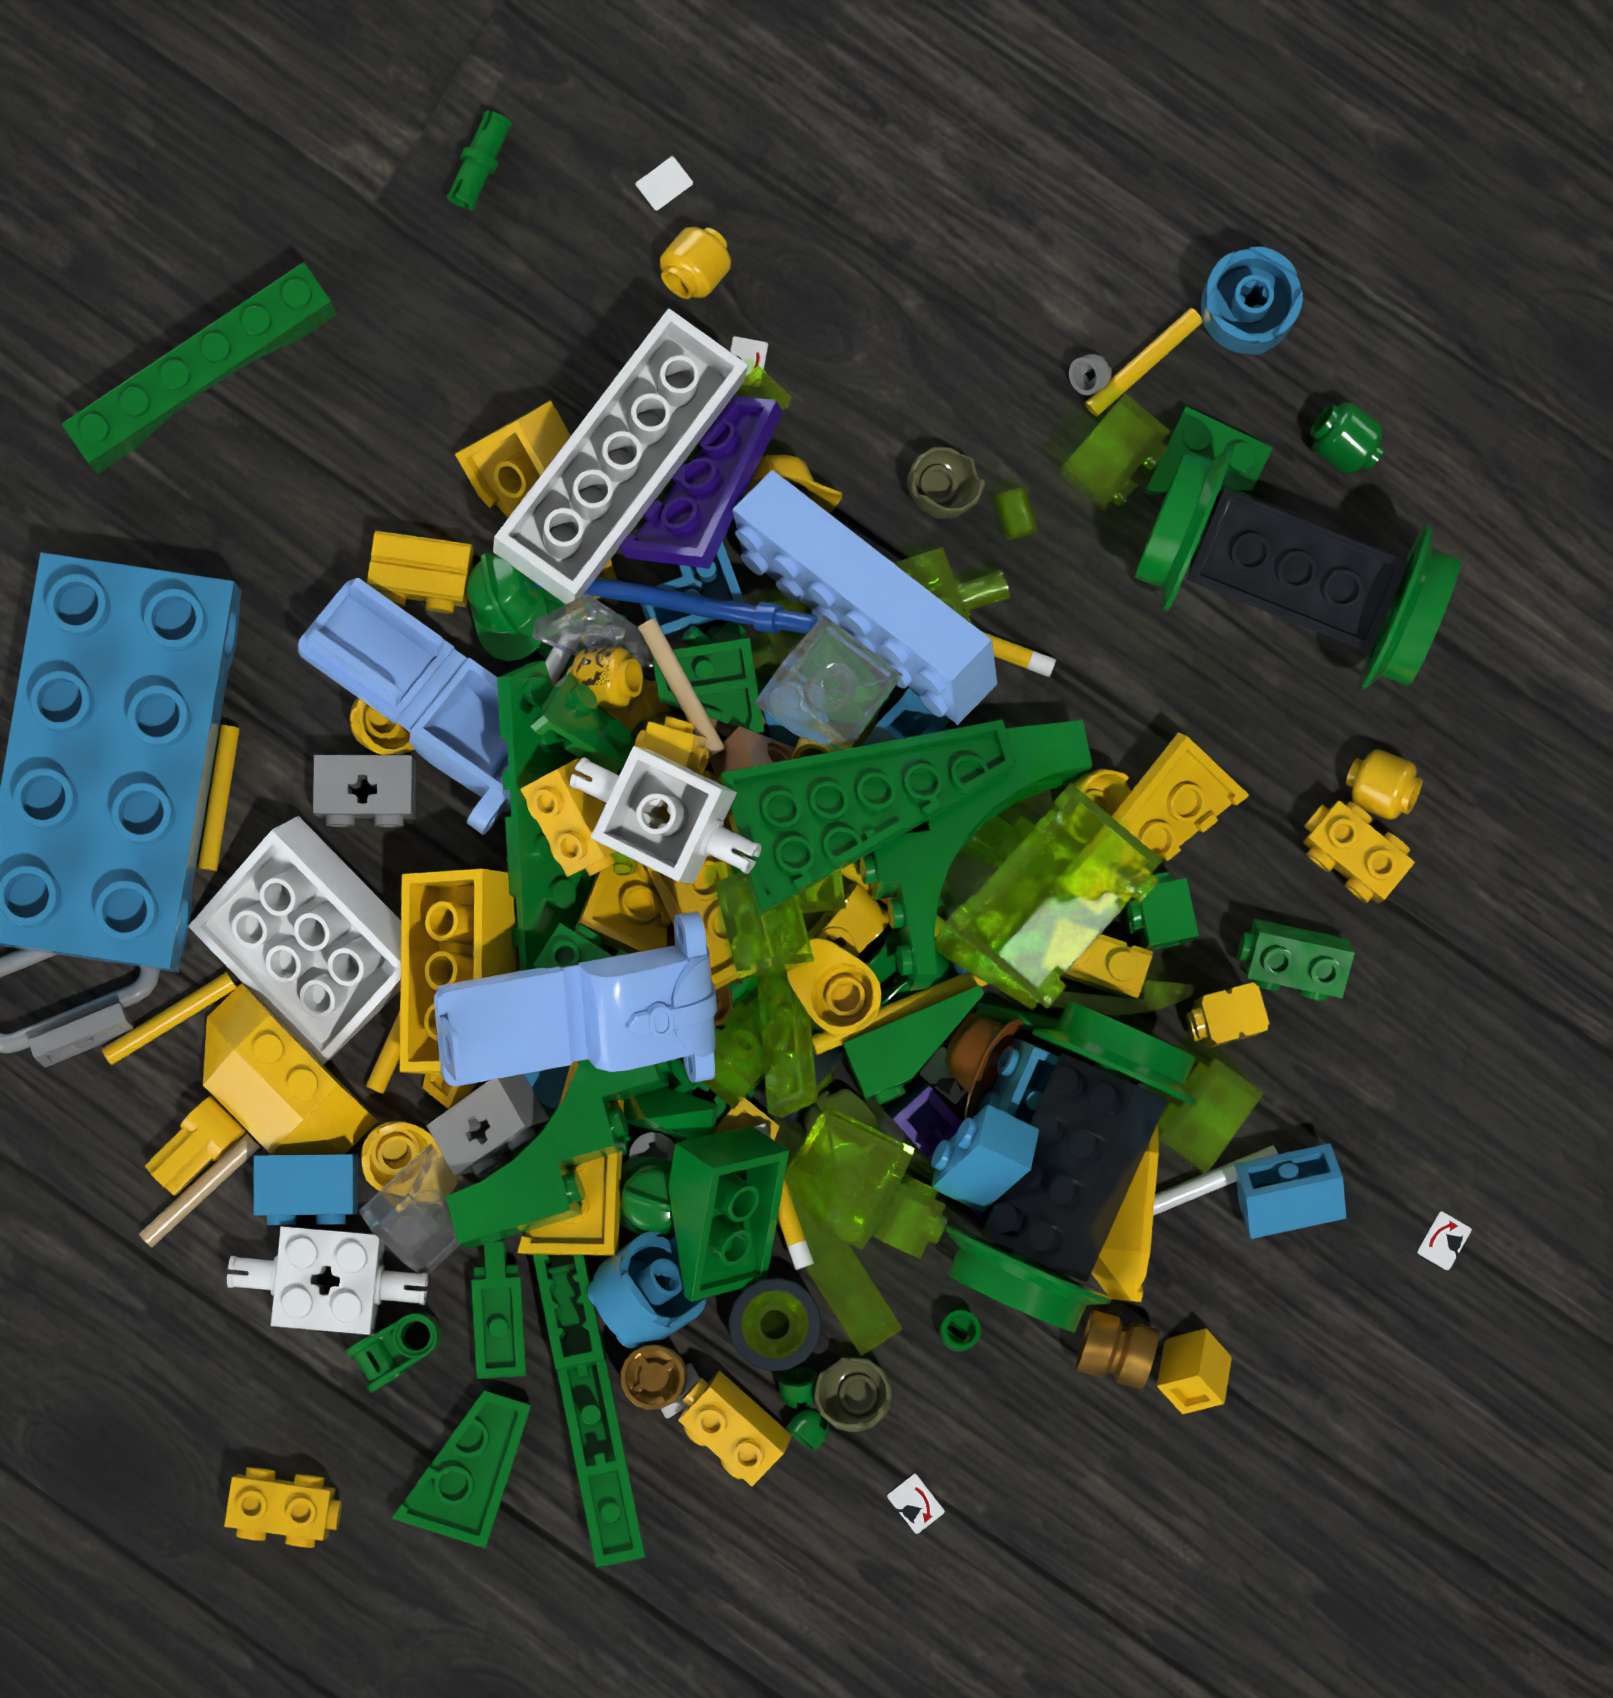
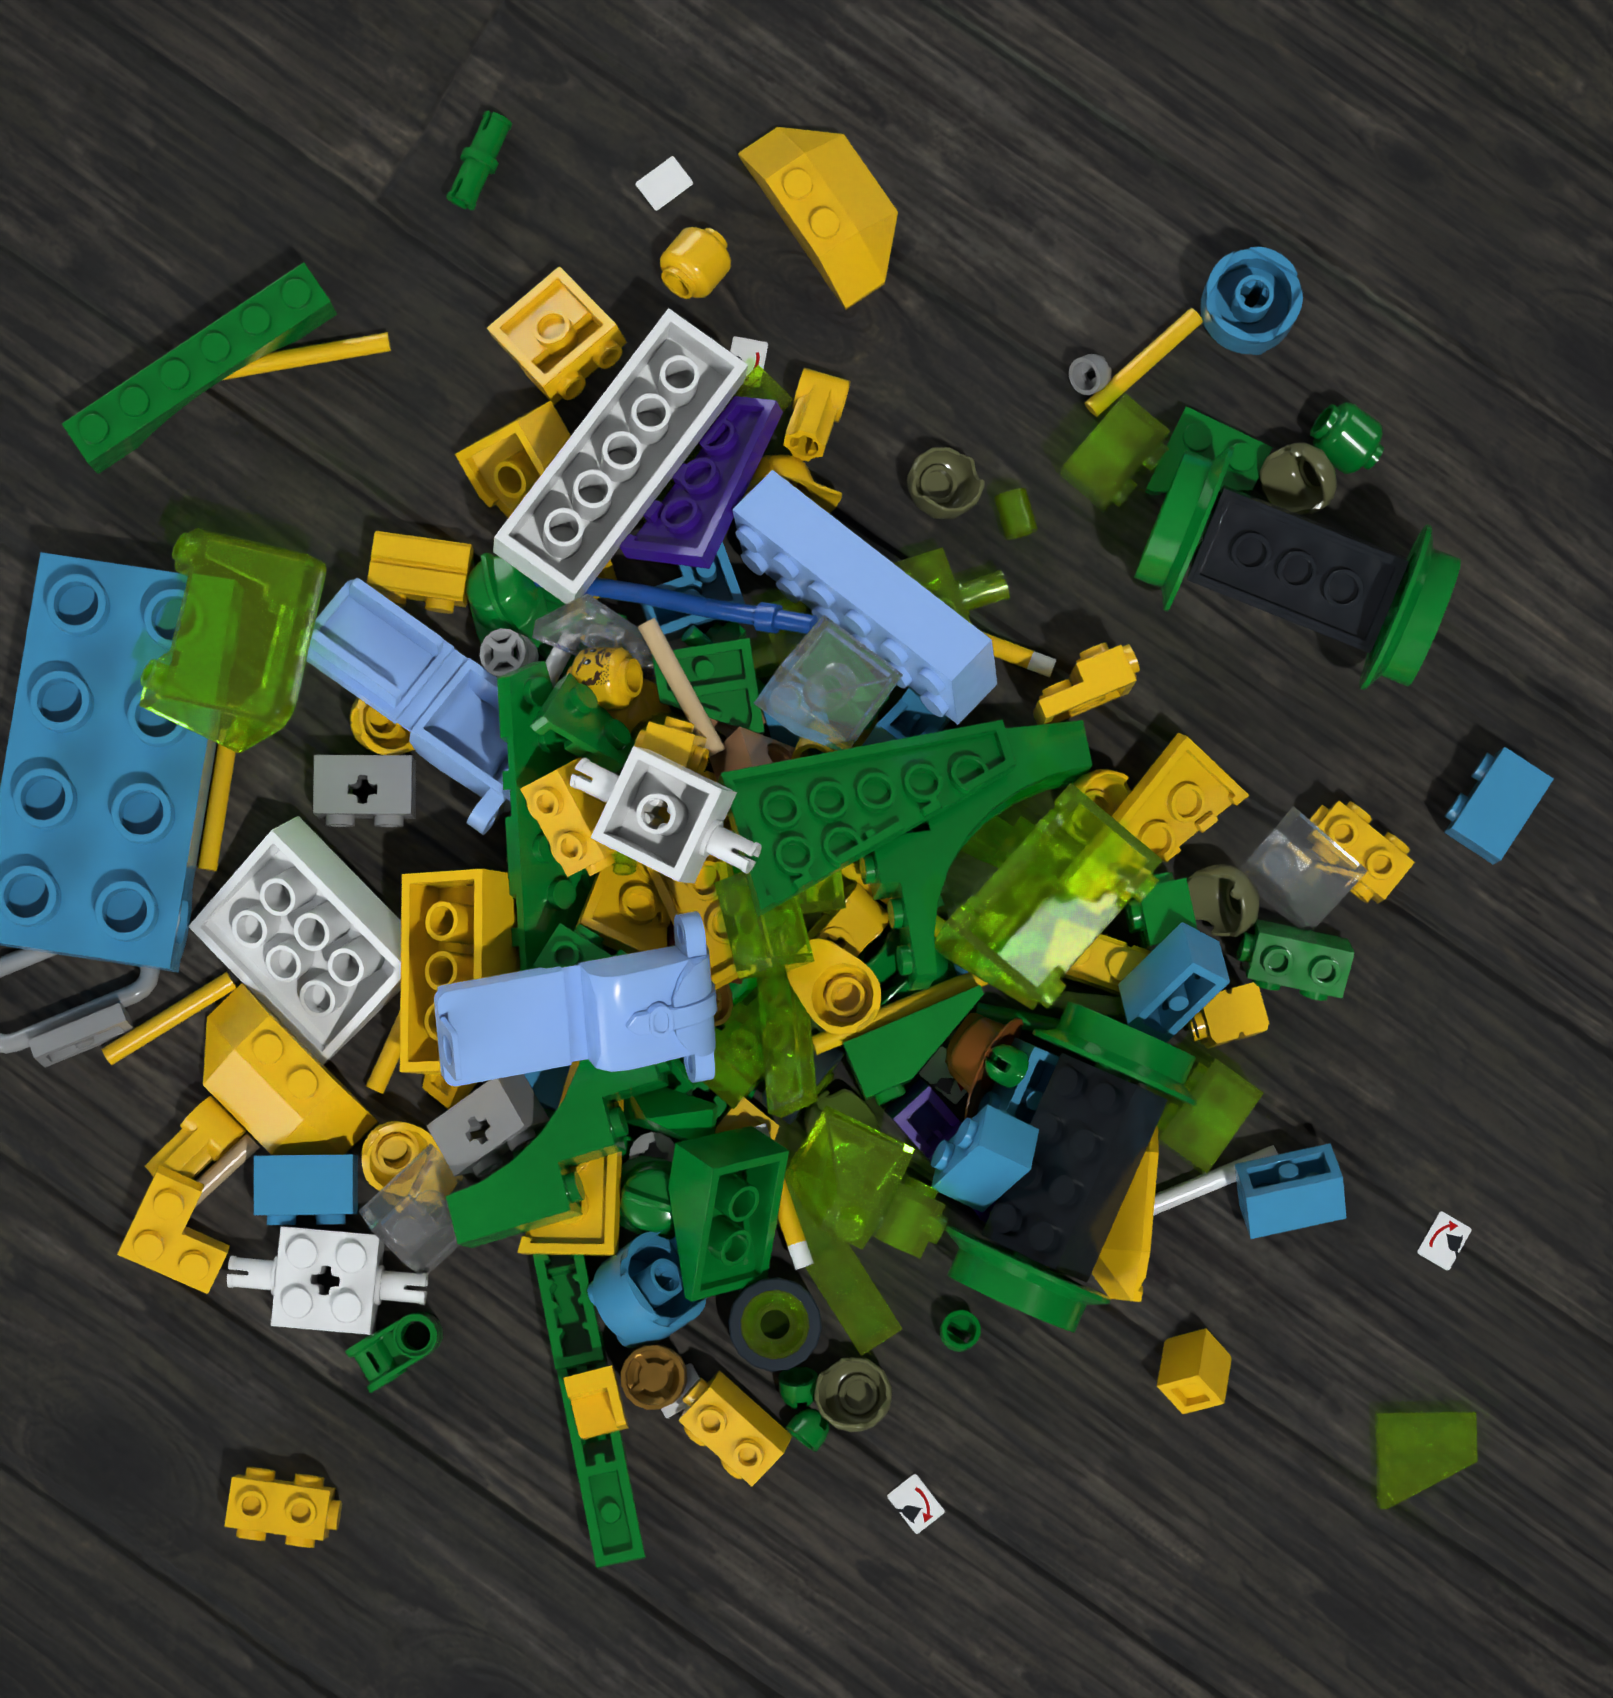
green wing [391,1390,532,1549] -> none
green hinge [471,1239,527,1379] -> none
pearl gold wheel [1075,1310,1160,1390] -> none
yellow head [1346,749,1423,820] -> none
none -> yellow plate [117,1165,230,1294]
none -> clear neon green windscreen [139,528,327,754]
none -> yellow bar [223,332,391,380]
none -> light grey wheel [480,628,539,677]
none -> yellow plate [487,266,627,405]
none -> yellow panel [563,1365,629,1439]
none -> yellow wedge [738,127,898,310]
none -> yellow piece [783,368,851,462]
none -> green hinge [985,1044,1029,1088]
none -> yellow plate [1033,642,1140,725]
none -> dark azure brick [1118,922,1230,1043]
none -> olive hair [1187,864,1260,937]
none -> clear slope [1238,806,1368,931]
none -> olive hair [1260,442,1337,515]
none -> clear neon green wing [1375,1411,1478,1509]
none -> dark azure brick [1444,747,1554,865]

